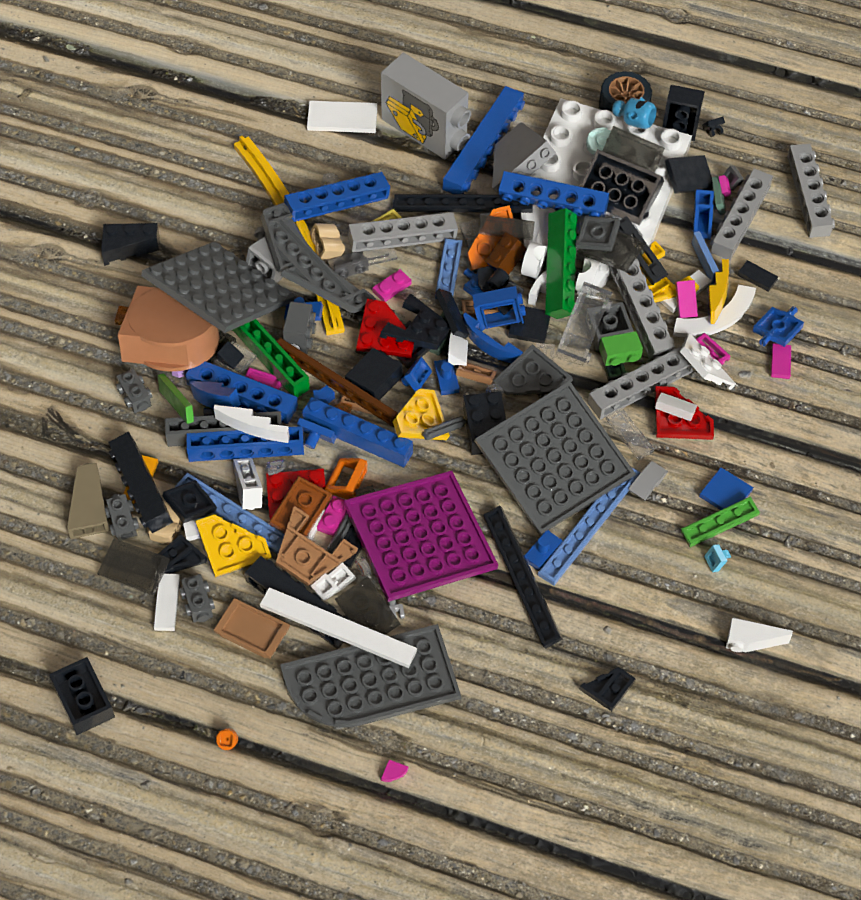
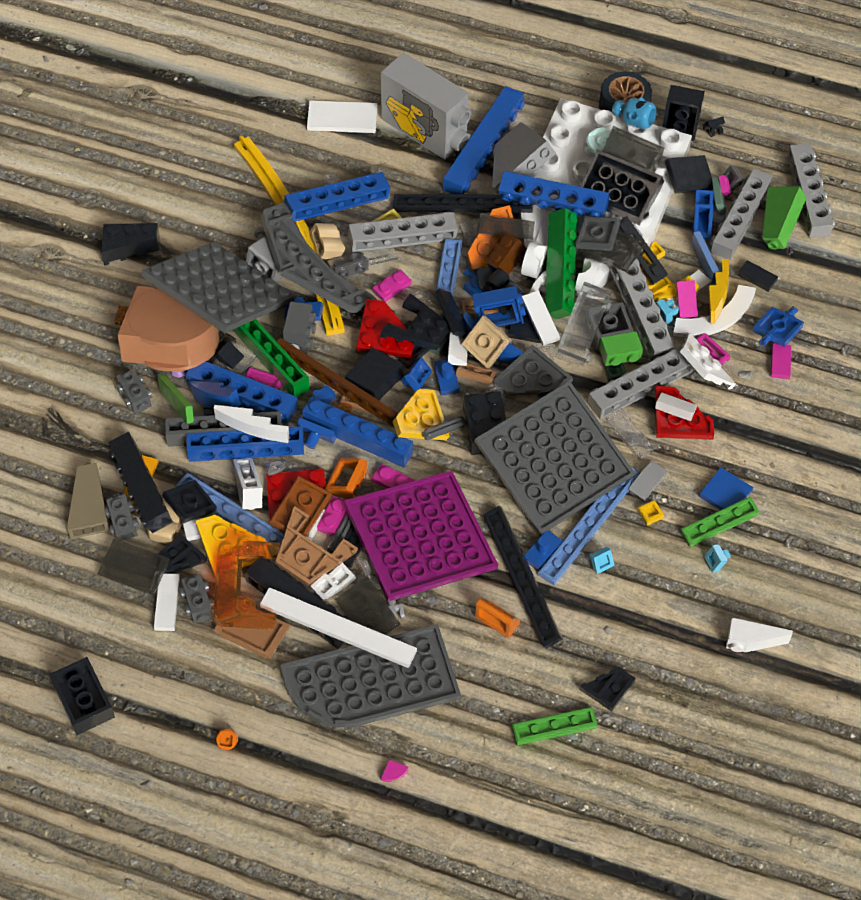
none -> clear orange windscreen [213,541,280,630]
none -> dark pink plate [372,464,415,489]
none -> tan tile [461,316,511,368]
none -> orange tile [475,598,520,639]
none -> bright green tile [512,707,598,746]
none -> white tile [522,290,560,346]
none -> medium azure tile [589,547,615,574]
none -> yellow tile [637,500,664,526]
none -> medium azure tile [657,299,679,324]
none -> bright green slope [762,186,807,249]

